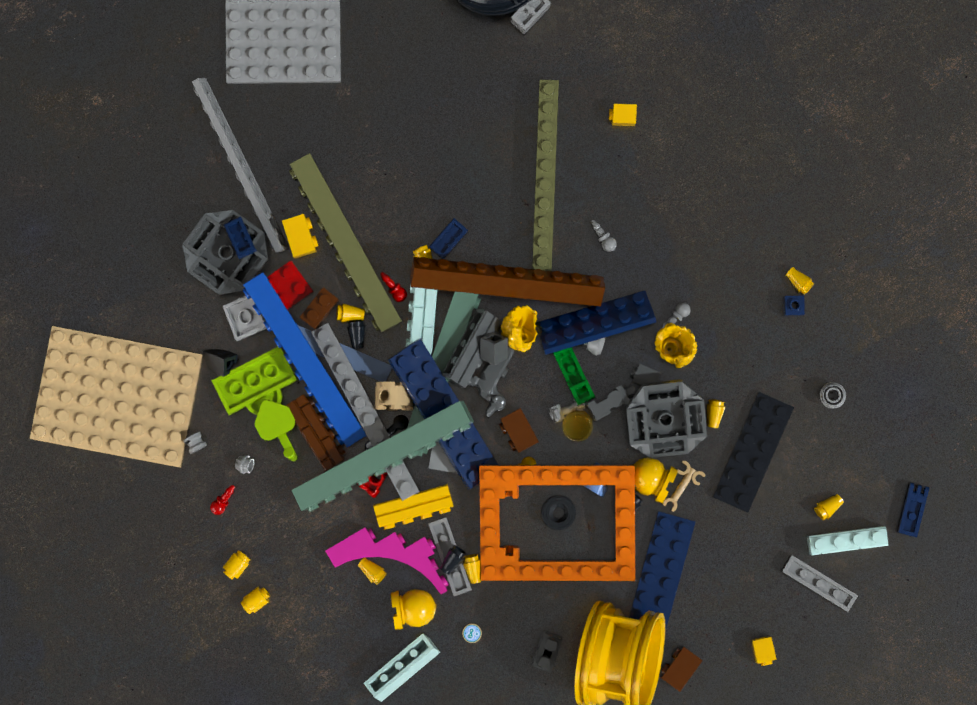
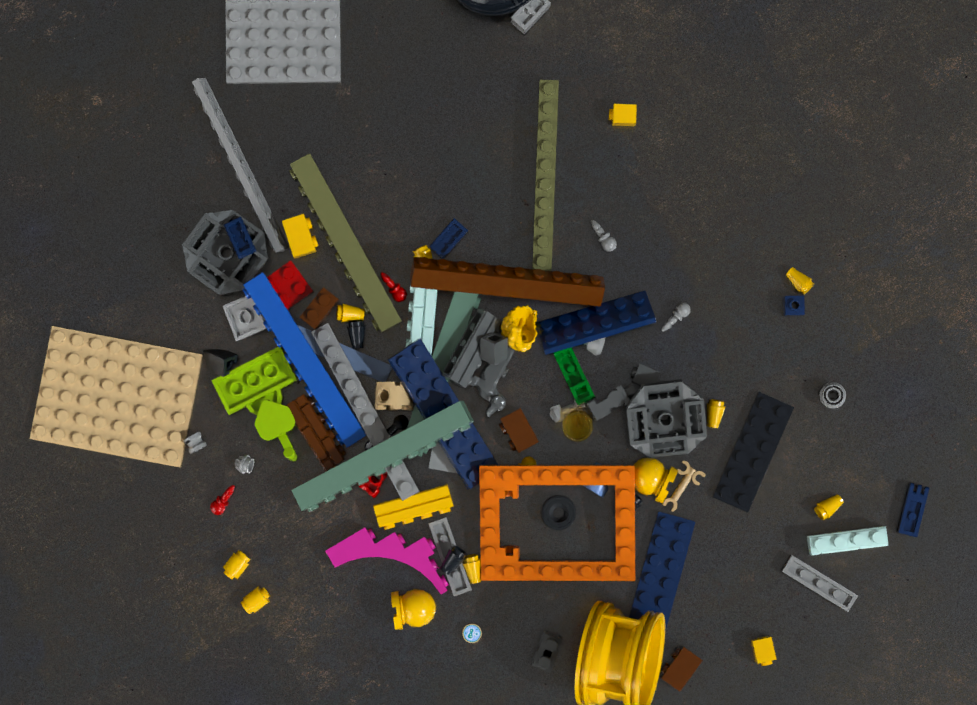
yellow cone [358,558,387,585] -> none
light aqua brick [364,634,440,702] -> none
yellow hair [655,323,697,368] -> none

